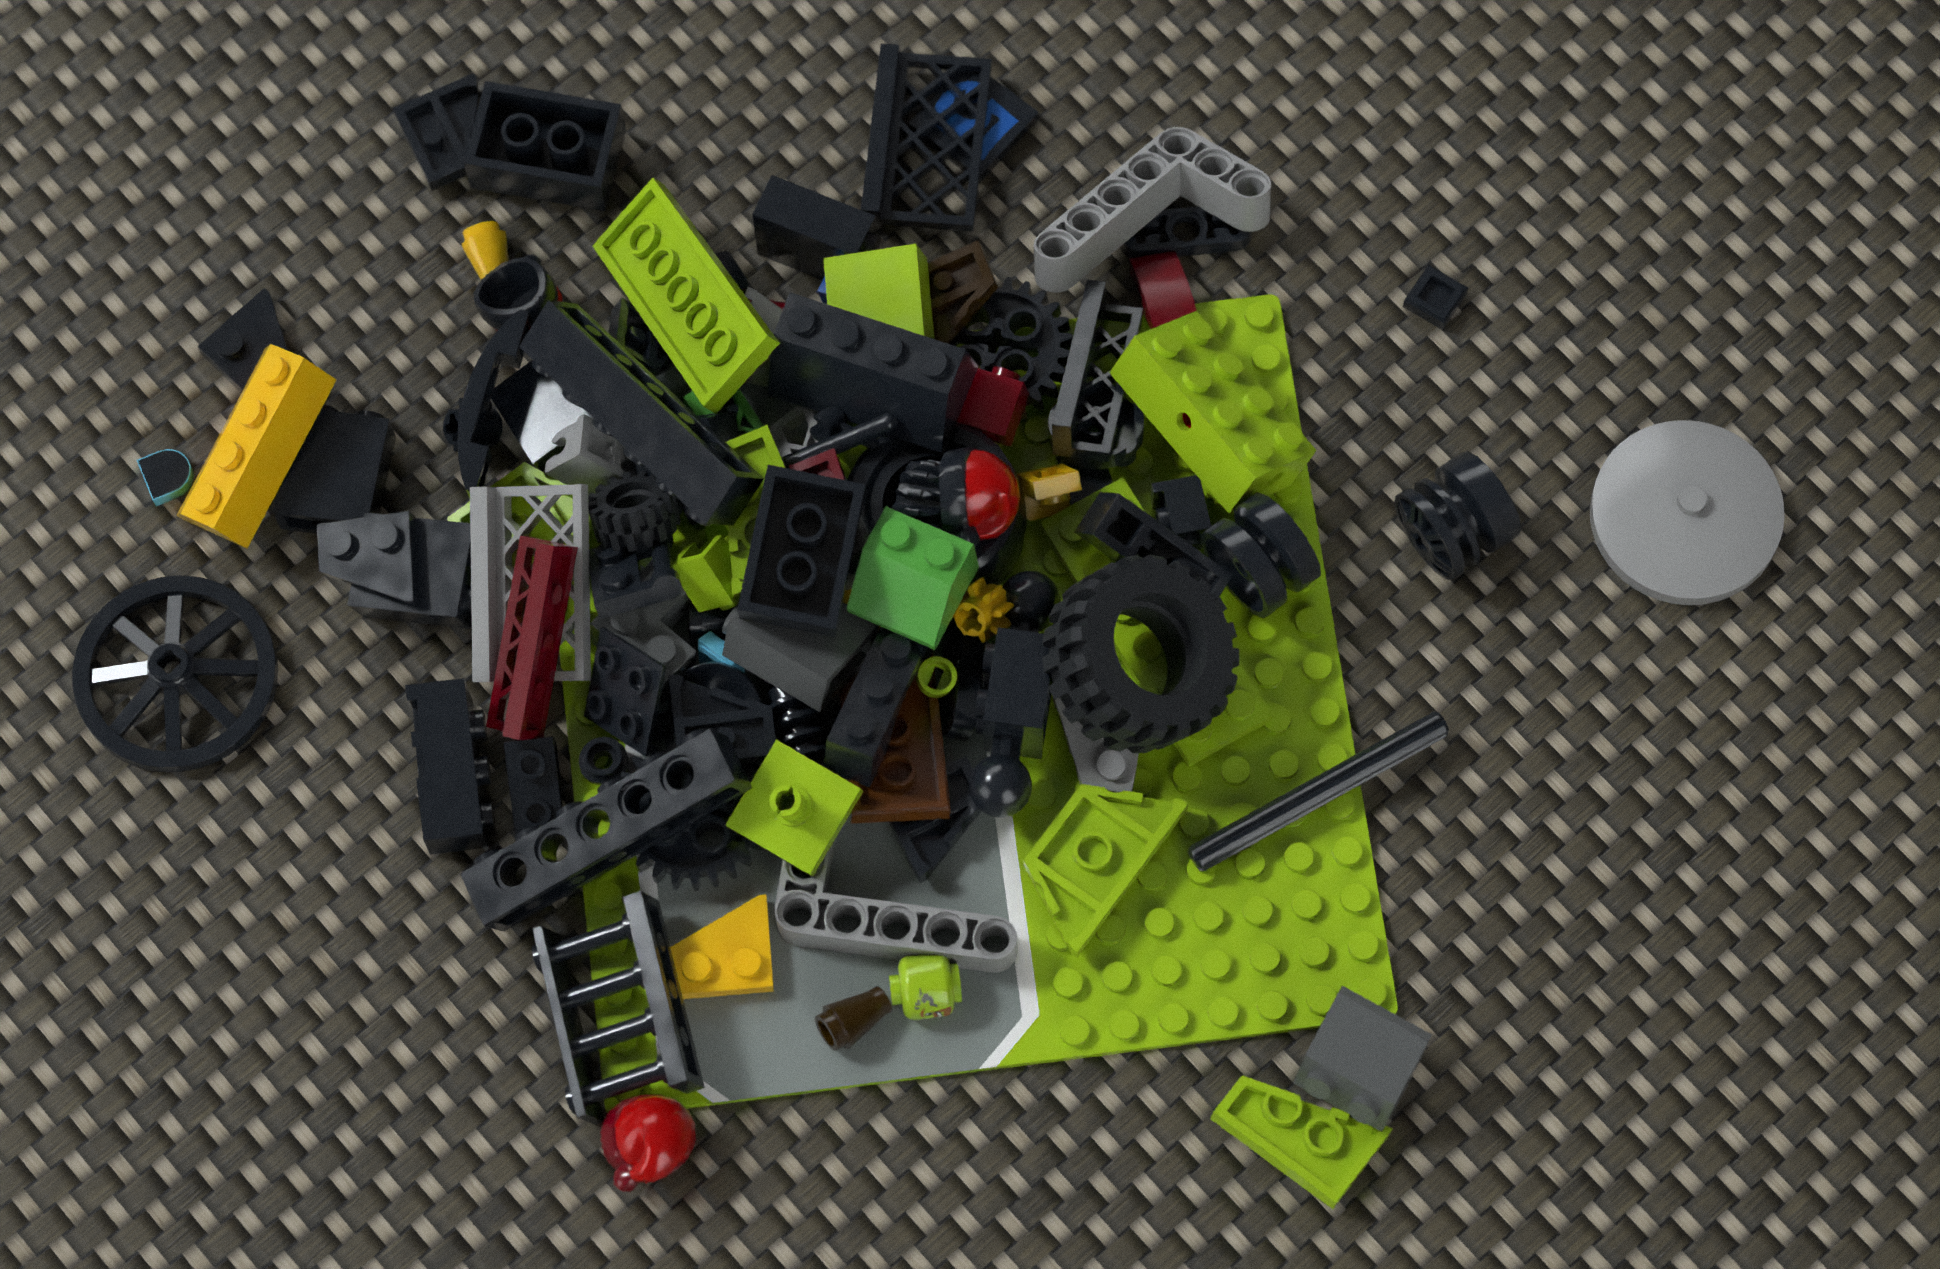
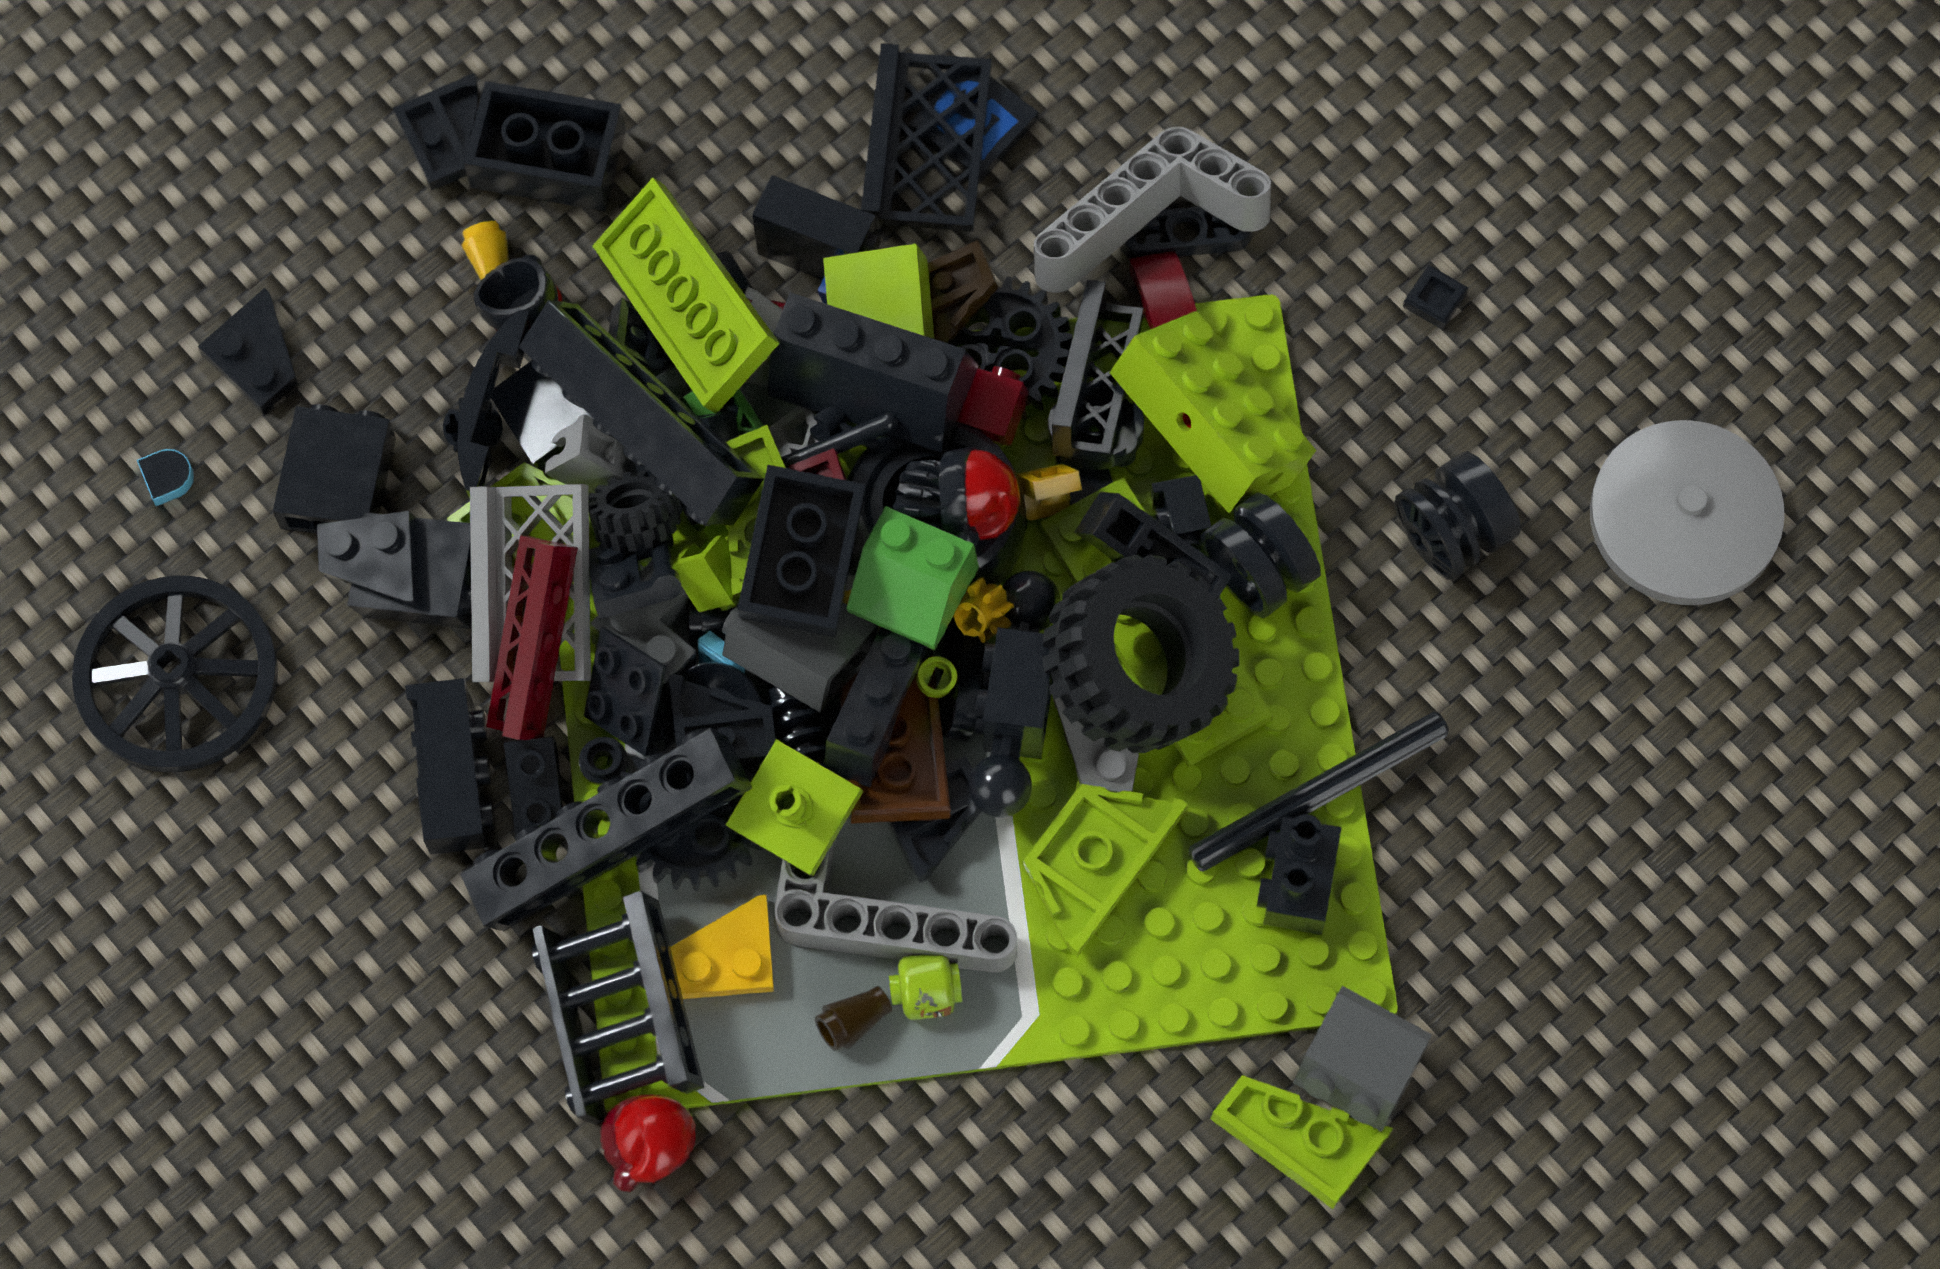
yellow slope [176,344,337,549] -> none
none -> black brick [1256,814,1342,935]

